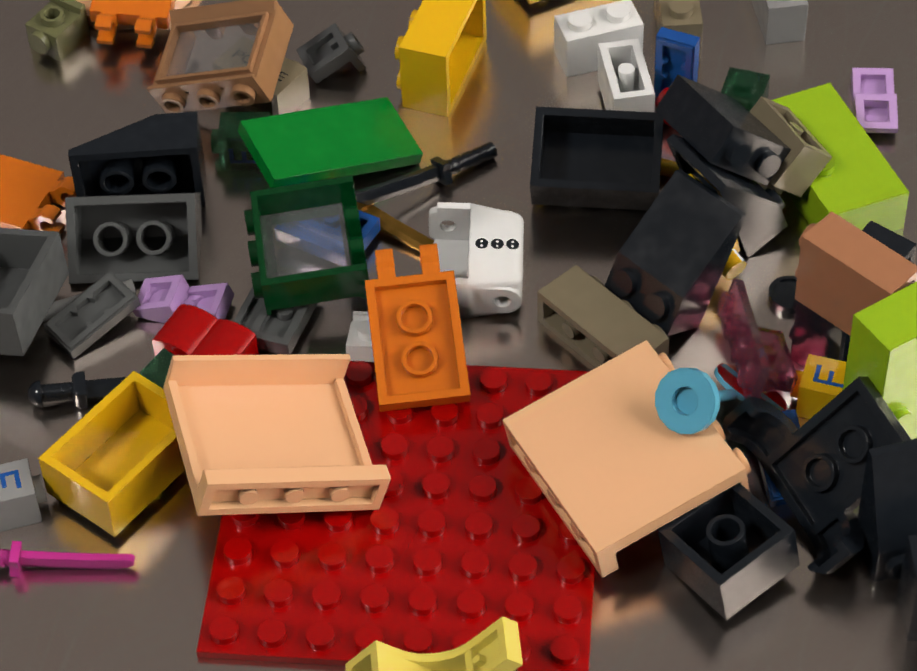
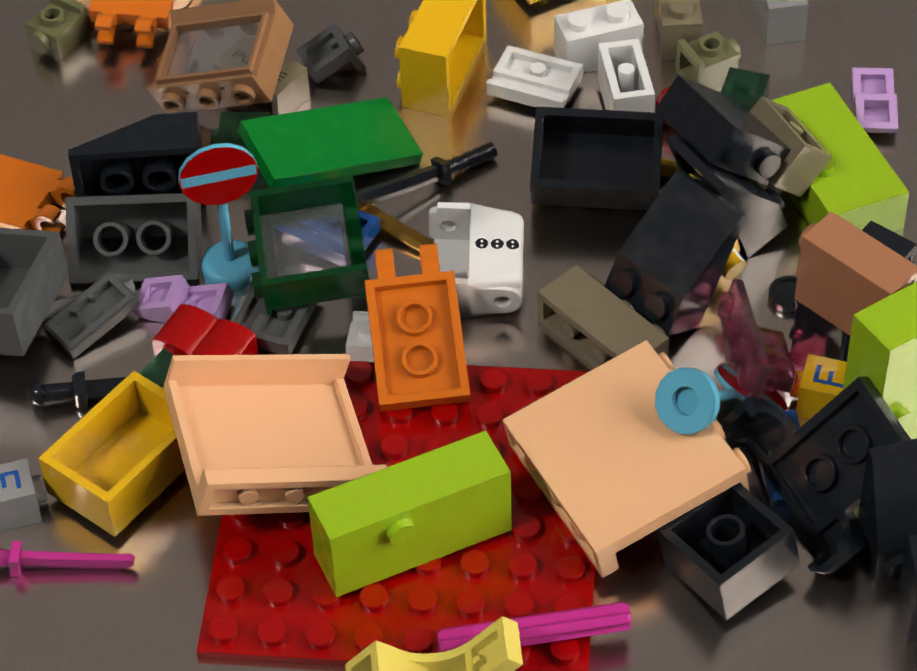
blue plate [654,27,700,97] -> none
none -> piece [178,143,259,291]
none -> lime brick [307,431,512,597]
none -> dark pink axle [437,602,632,652]
none -> white plate [486,45,583,108]
none -> olive brick [675,31,741,88]

